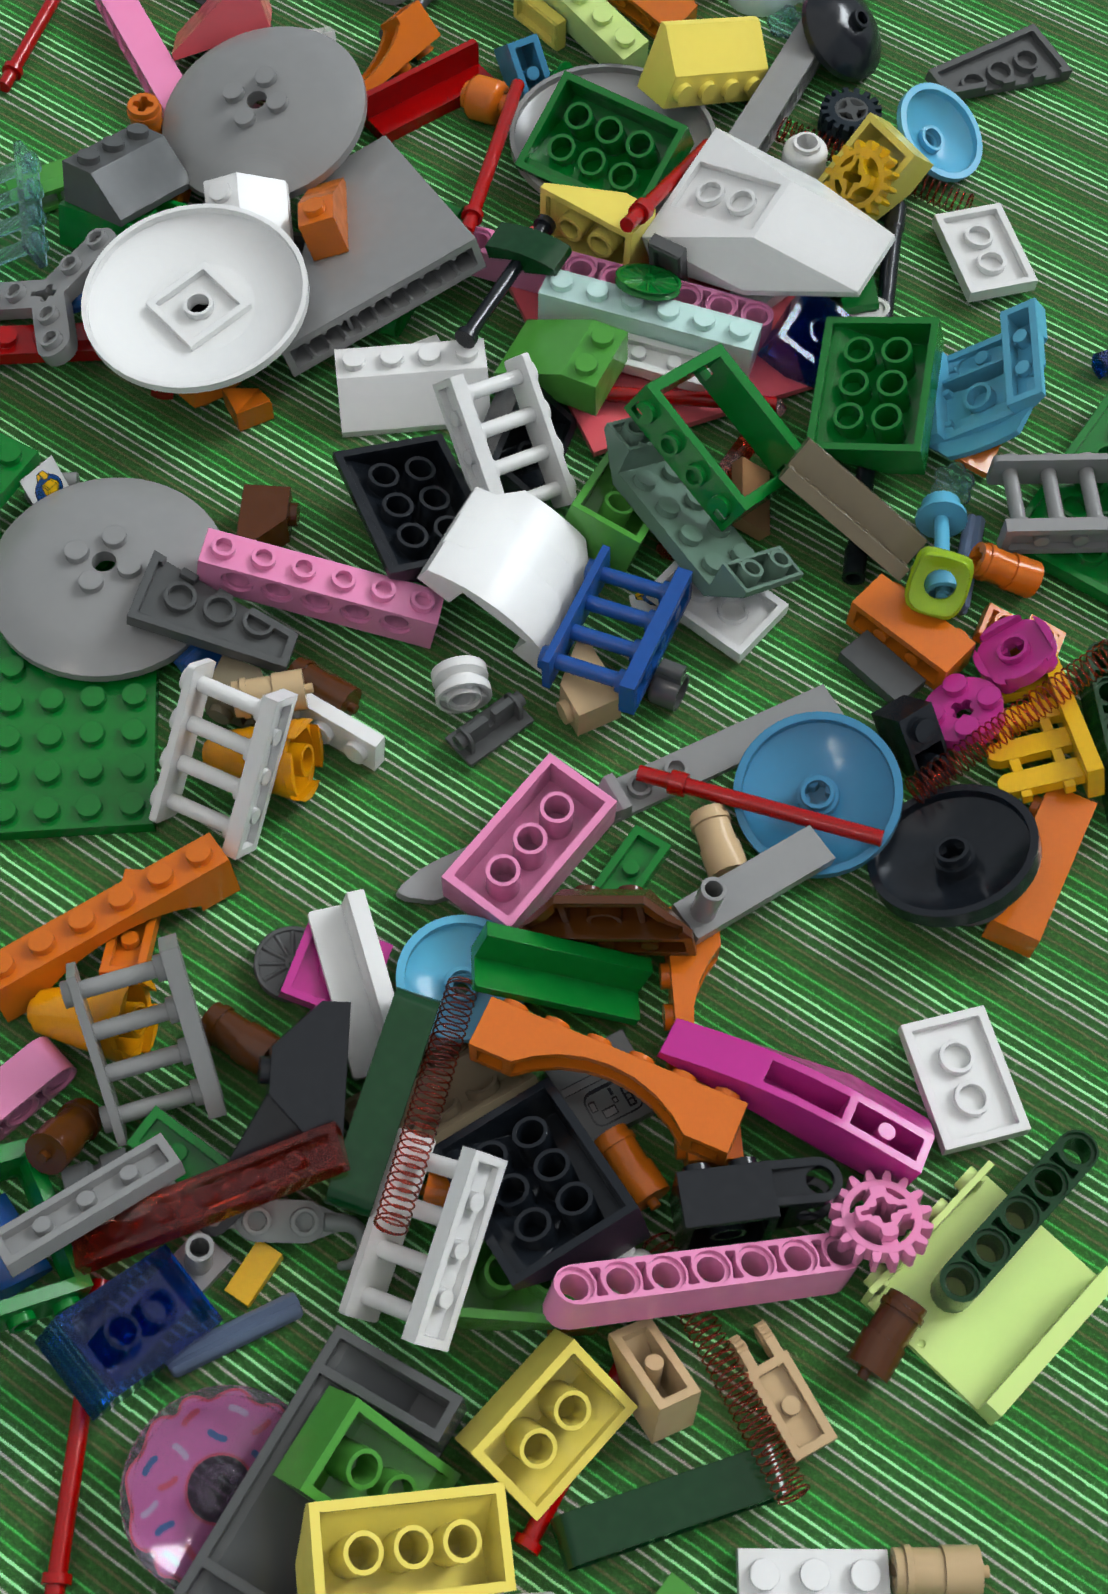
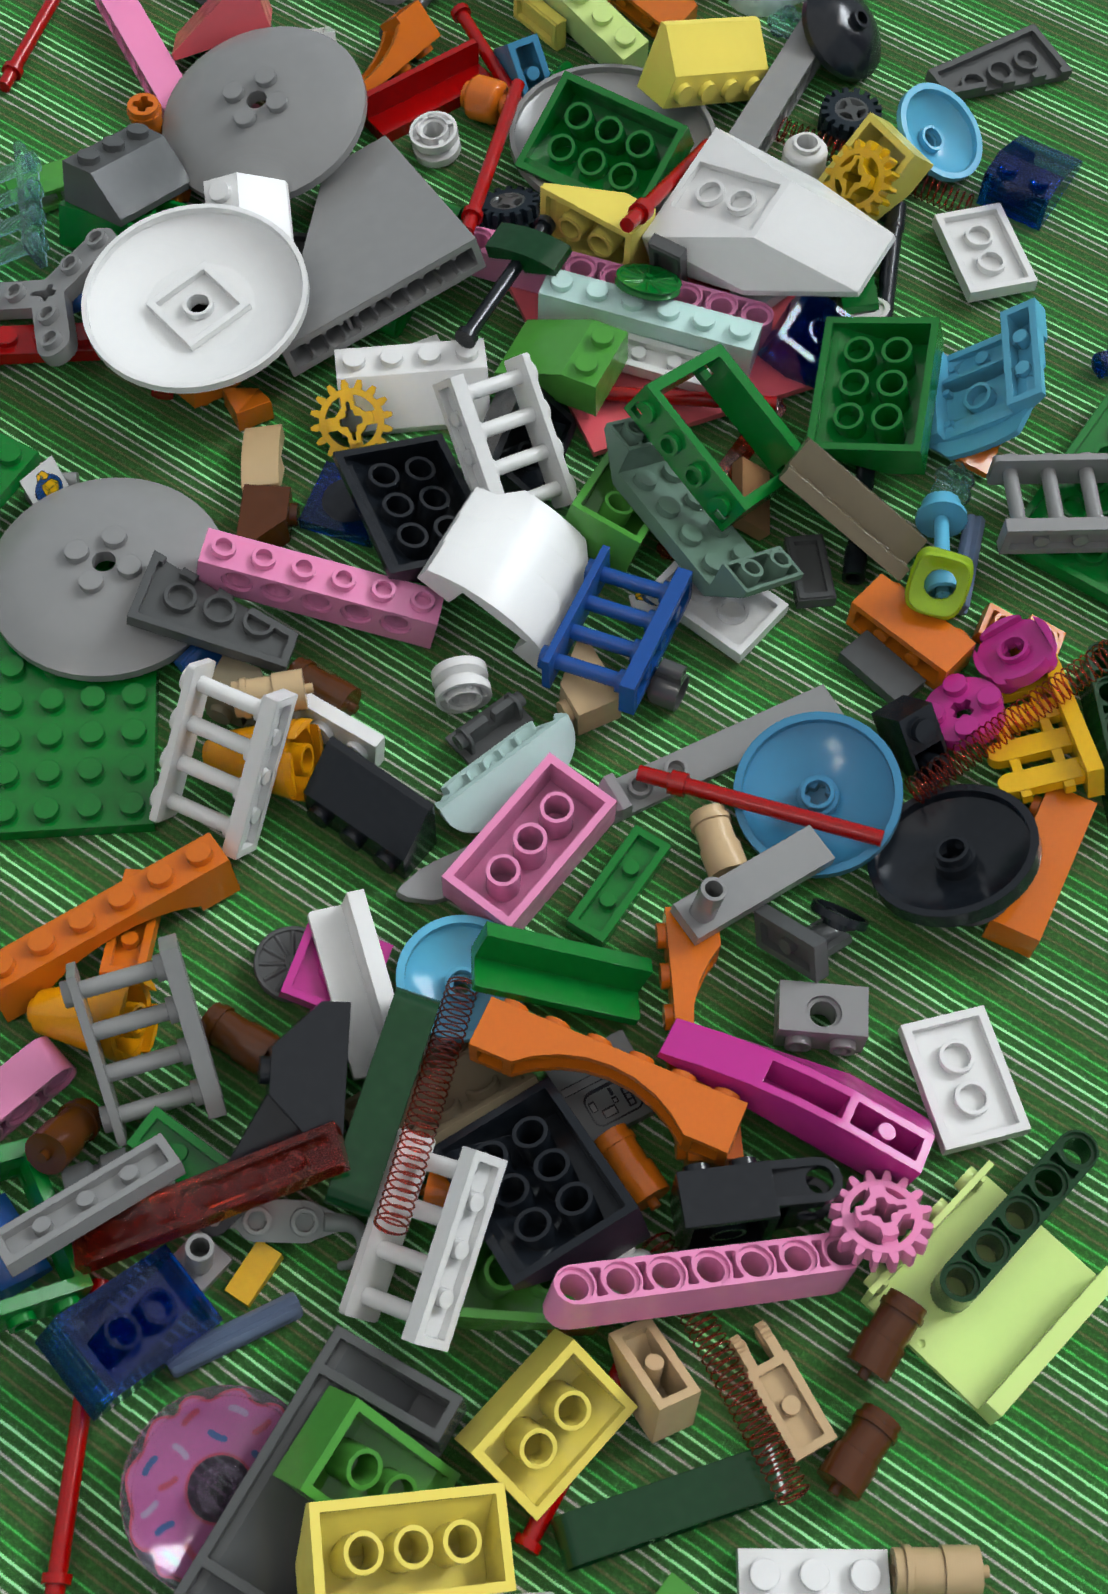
orange slope [298,177,349,261] -> none
reddish brown wedge [518,885,697,956] -> none
orange piece [969,542,1044,599] -> none
none -> tan slope [241,424,285,492]
none -> clear blue tile [299,461,373,548]
none -> black slope [303,736,437,880]
none -> yellow gear [310,379,393,457]
none -> white wheel [409,111,461,168]
none -> light aqua brick [435,713,576,833]
none -> red bar [450,2,523,100]
none -> black wheel [479,186,540,230]
none -> dark grey piece [754,898,869,983]
none -> light grey brick [773,980,869,1056]
none -> dark grey tile [783,534,837,609]
none -> reddish brown piece [817,1402,901,1502]
none -> clear blue slope [976,135,1083,231]

